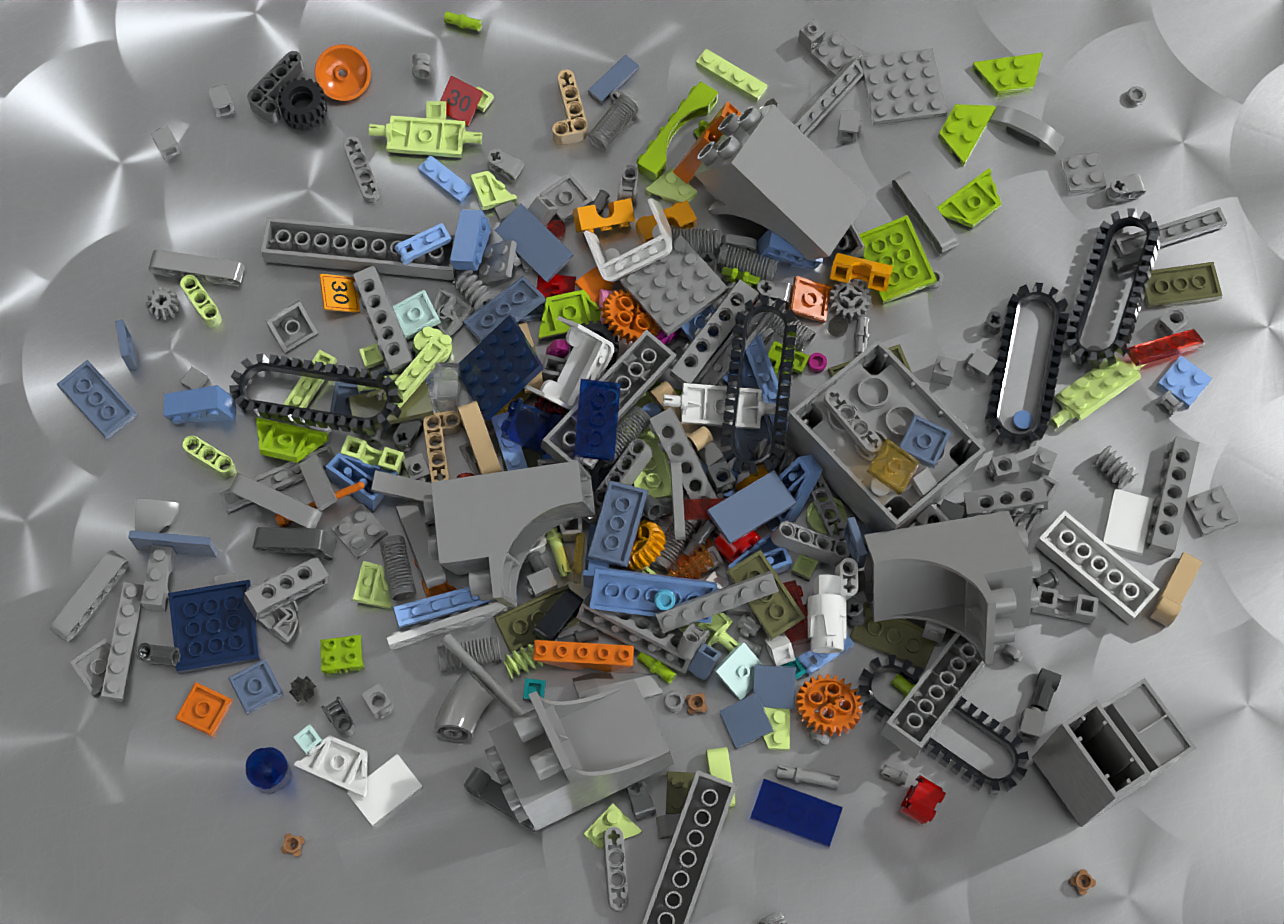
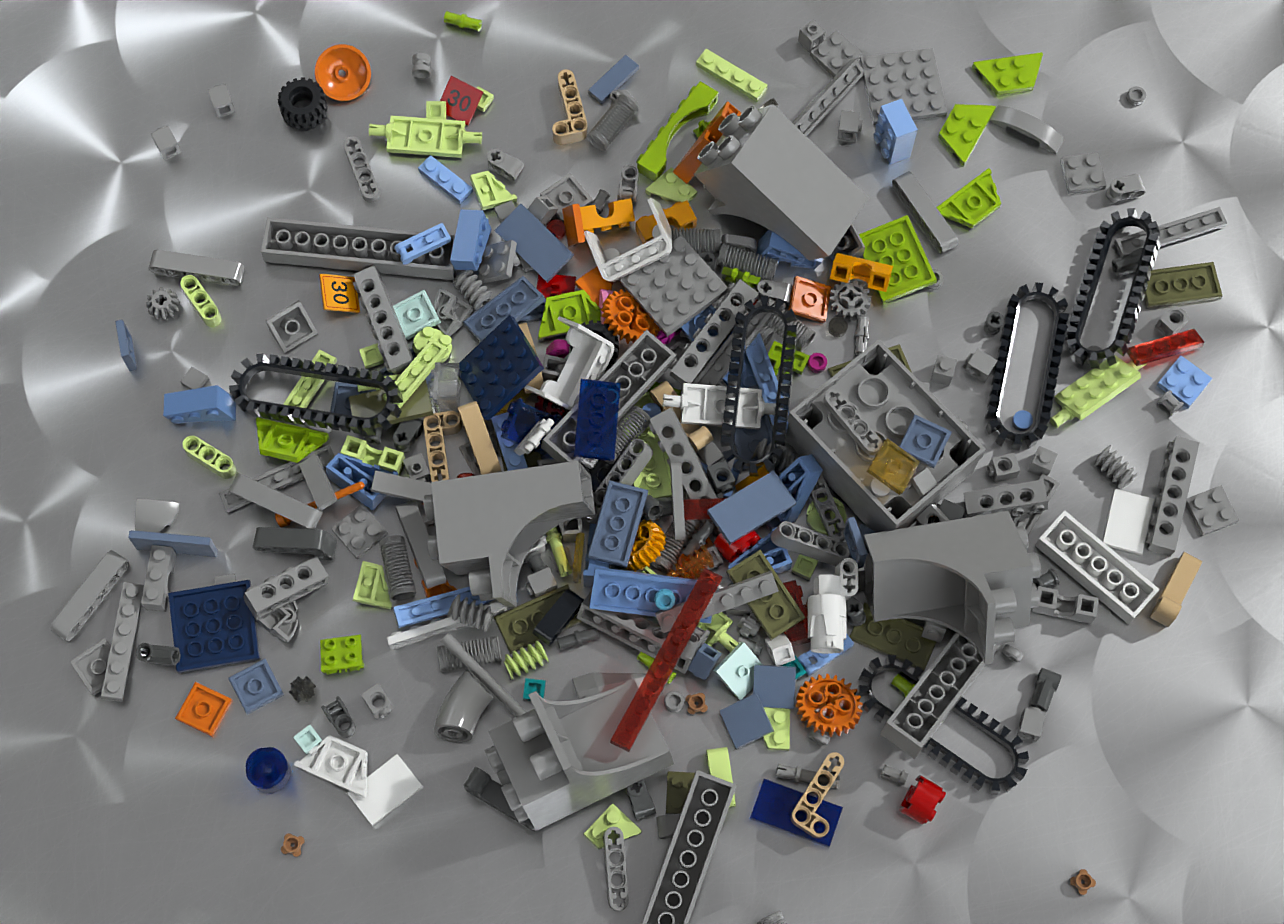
sand blue tile [57,360,138,440] -> none
dark grey beam [247,51,304,123] -> none
orange slope [533,640,634,673] -> none
light grey arch [1032,678,1196,827] -> none
none -> light grey piece [447,594,493,632]
none -> white plate [514,418,554,456]
none -> orange tile [562,204,585,247]
none -> clear red plate [610,568,723,752]
none -> tan beam [791,752,844,838]
none -> light blue brick [874,99,918,164]

